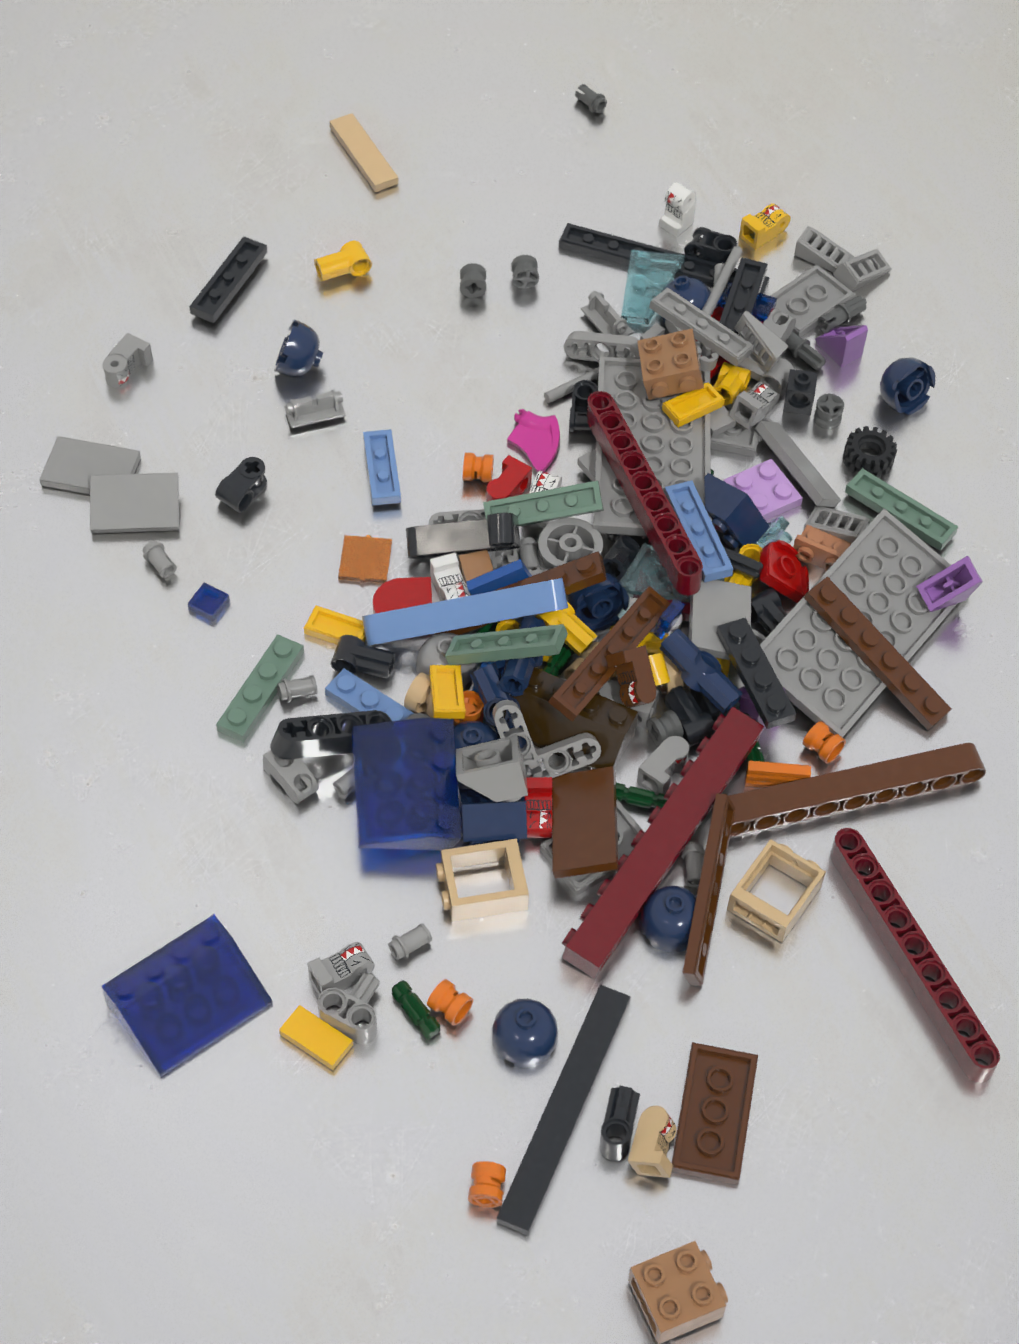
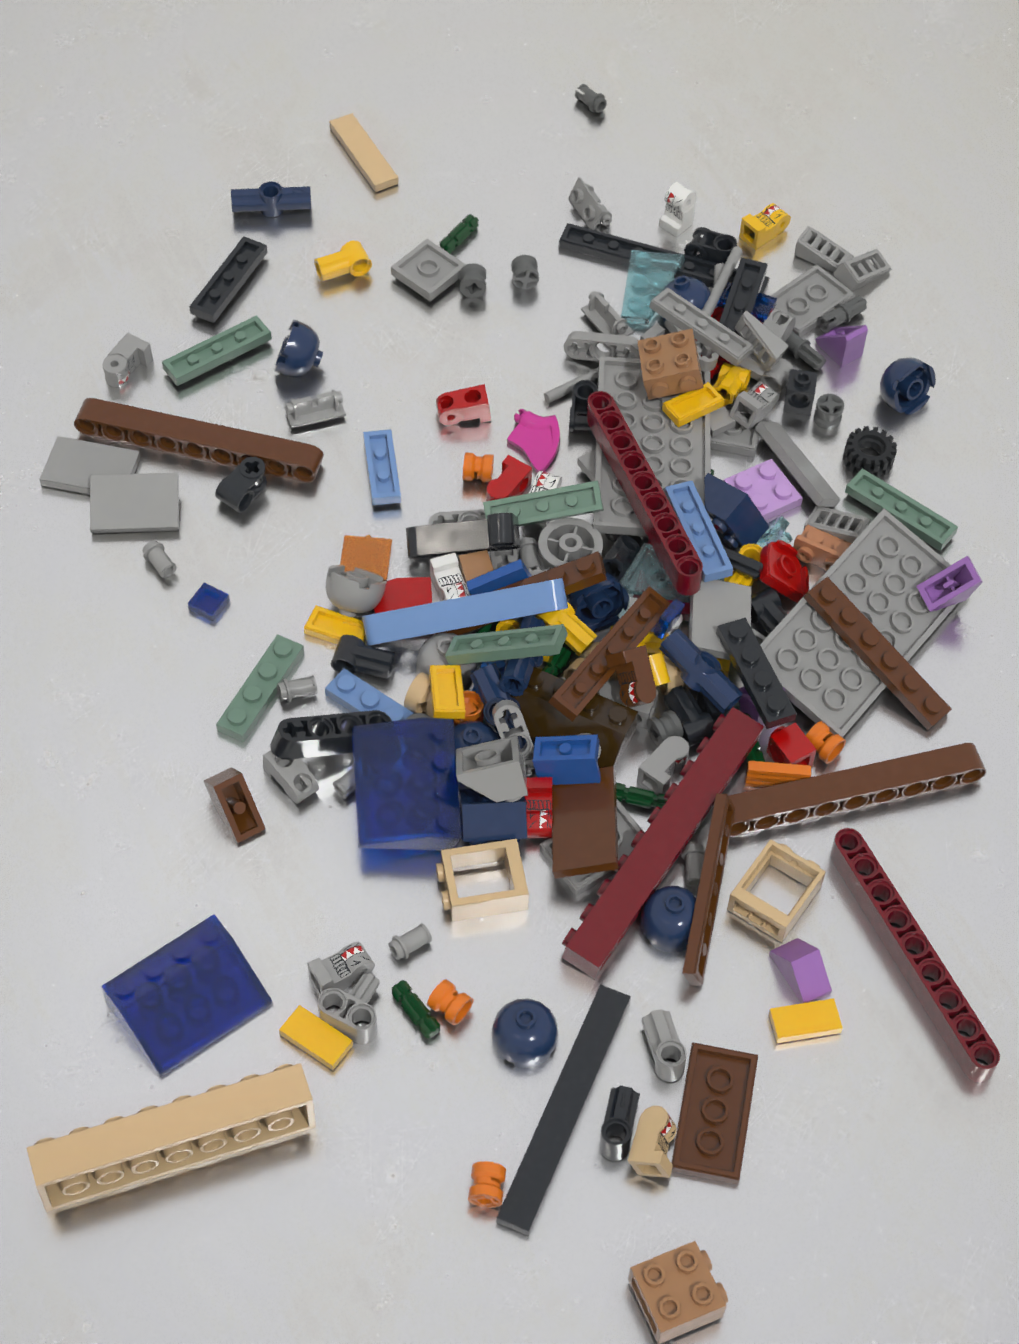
none -> tan brick [26,1063,316,1212]
none -> reddish brown beam [74,398,324,483]
none -> sand green plate [162,315,272,386]
none -> reddish brown slope [203,767,266,843]
none -> dark blue piece [231,181,311,217]
none -> light grey cylinder [325,565,387,617]
none -> light grey plate [391,239,466,301]
none -> red leg [436,384,491,426]
none -> dark green axle [439,214,479,254]
none -> blue panel [532,734,601,785]
none -> light grey hinge [568,177,612,230]
none -> light grey piece [642,1009,687,1082]
none -> red brick [766,722,817,766]
none -> medium lavender slope [769,938,832,1003]
none -> yellow tile [769,998,843,1043]

